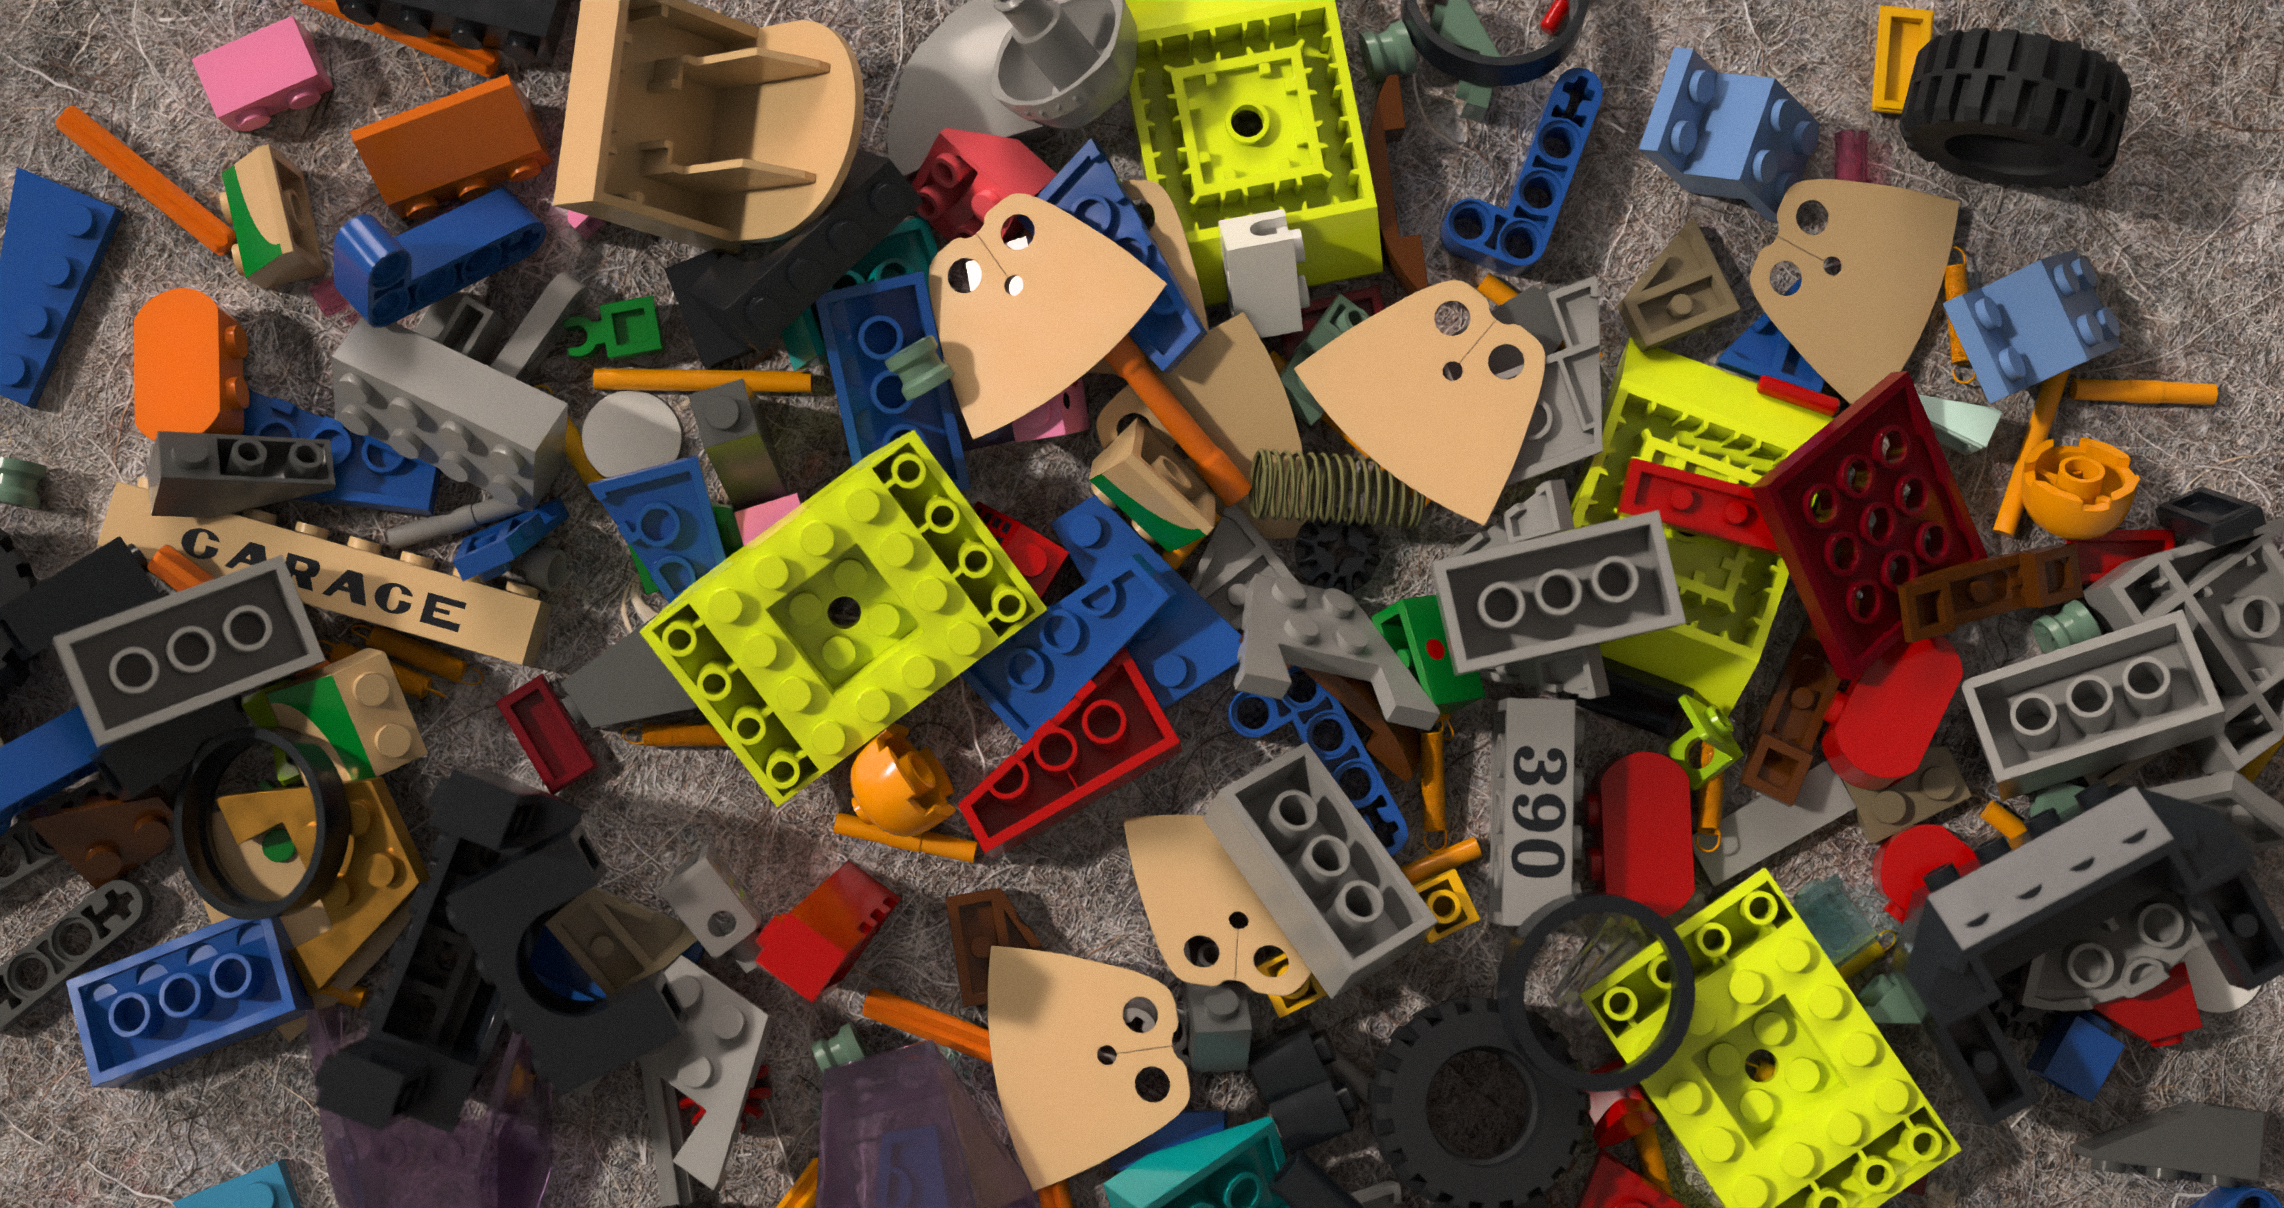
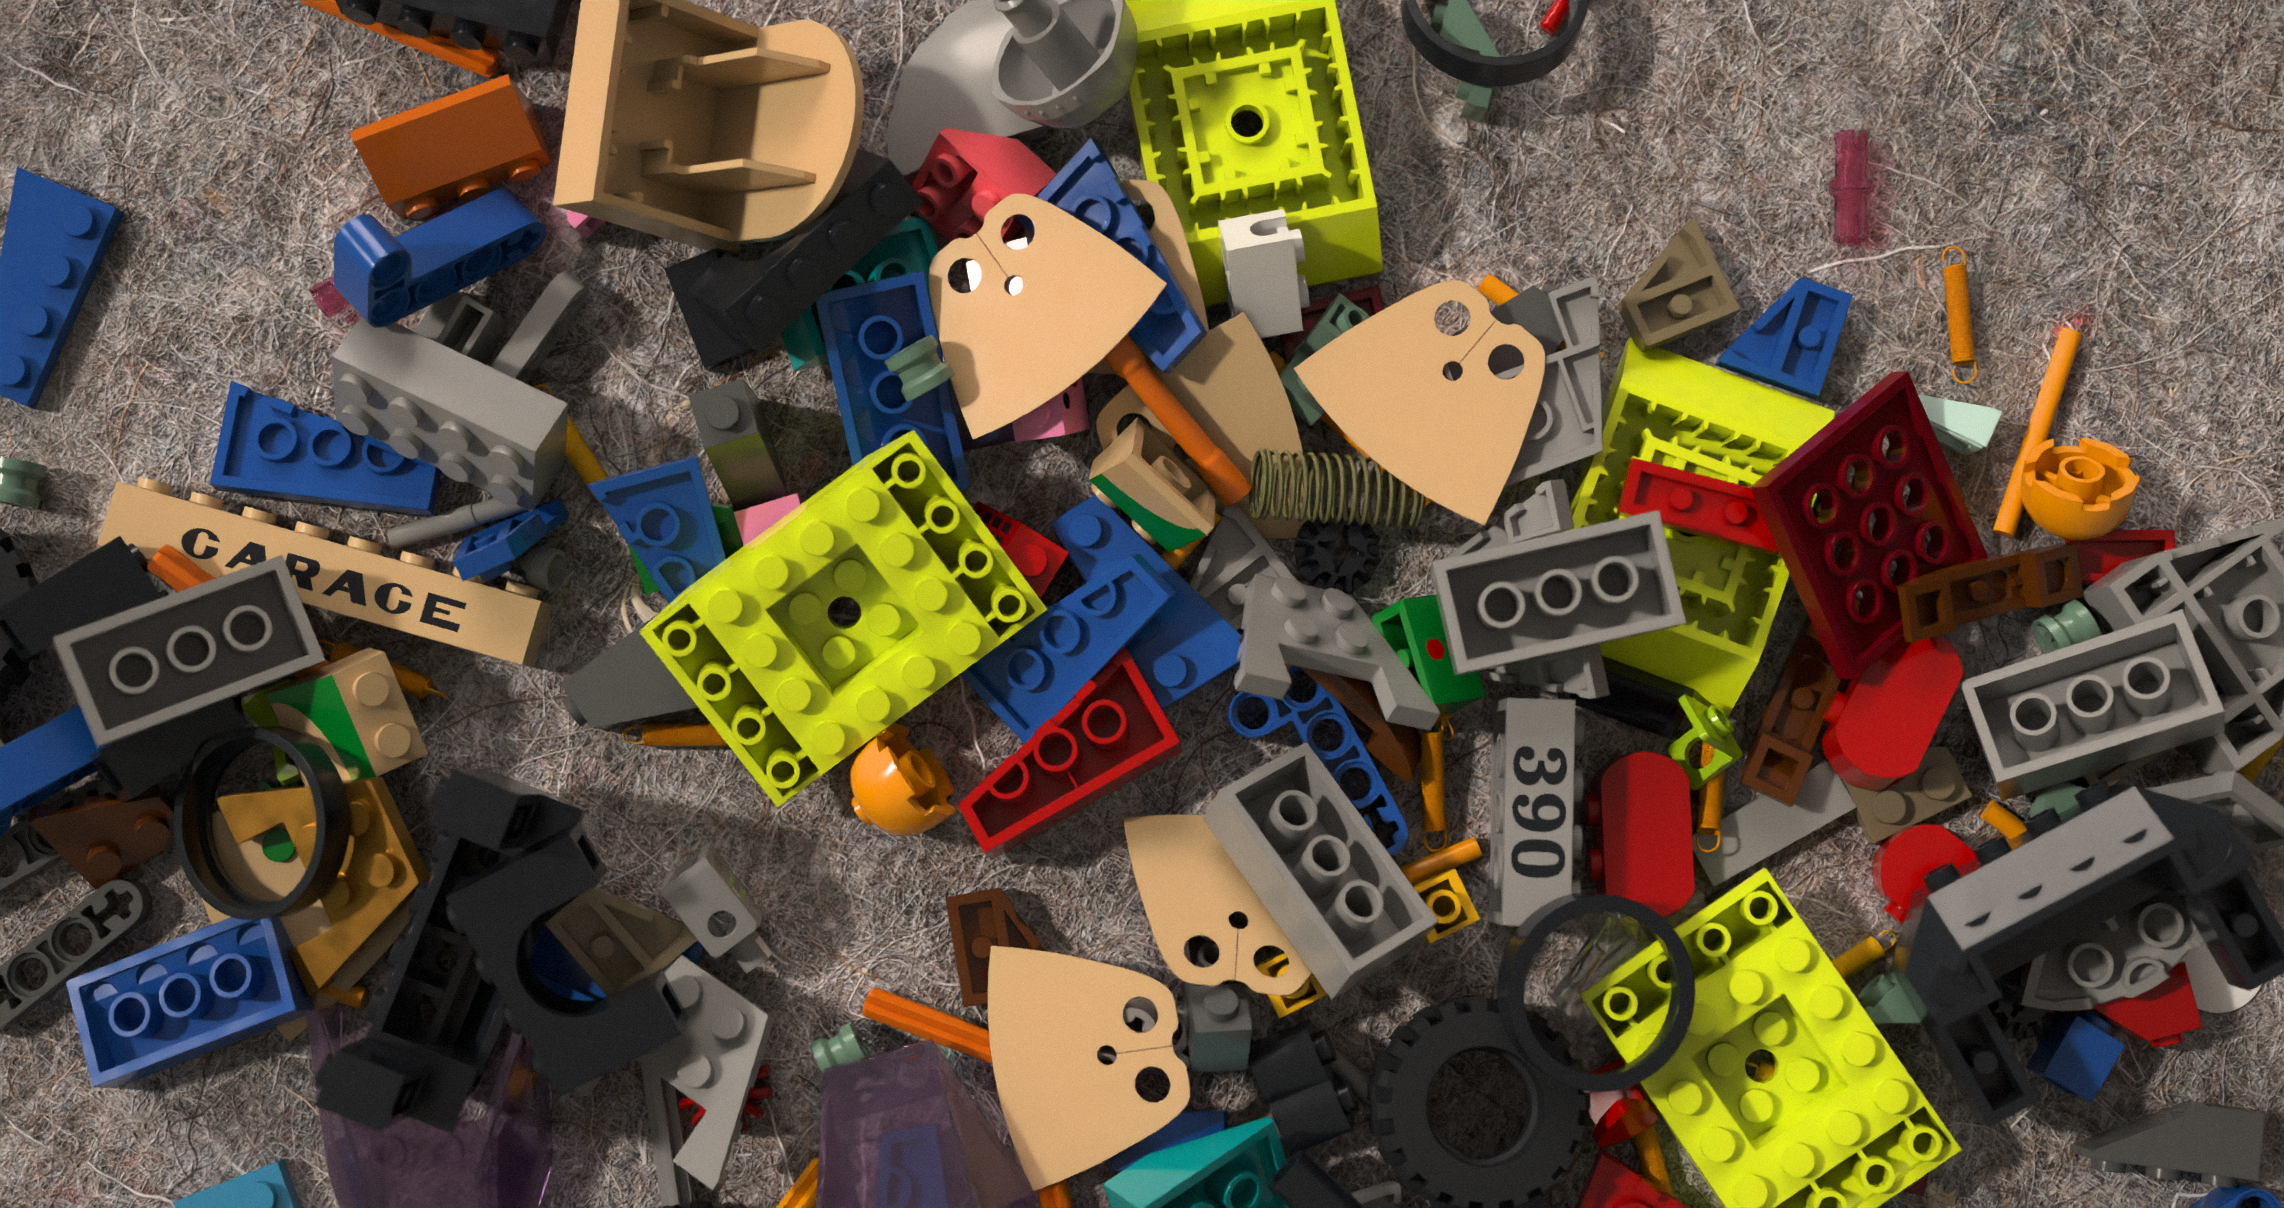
orange axle [56,105,237,256] -> none
orange brick [134,288,249,442] -> none
dark grey slope [147,431,336,518] -> none
bright pink brick [192,16,334,132] -> none
tan slope [219,144,326,289] -> none
light orange piece [351,625,484,685] -> none
dark red tile [495,673,600,795] -> none
green plate [563,295,665,362] -> none
white sticker [582,390,681,478] -> none
light orange bar [593,368,813,393] -> none
red wedge [755,860,902,1003] -> none
light orange piece [833,812,978,863] -> none
sand green wheel [1358,20,1417,85] -> none
reddish brown slope [1365,75,1428,296] -> none
blue beam [1440,67,1603,277] -> none
medium blue bracket [1639,47,1820,222] -> none
tan piece [1750,179,1959,405] -> none
red piece [1756,375,1840,417] -> none
clear light blue bracket [1792,874,1879,970] -> none
yellow tile [1871,5,1934,115] -> none
black tyre [1899,28,2132,189] -> none
medium blue bracket [1943,249,2121,404] -> none
light orange piece [2070,378,2218,405] -> none
black tile [2155,486,2266,546] -> none

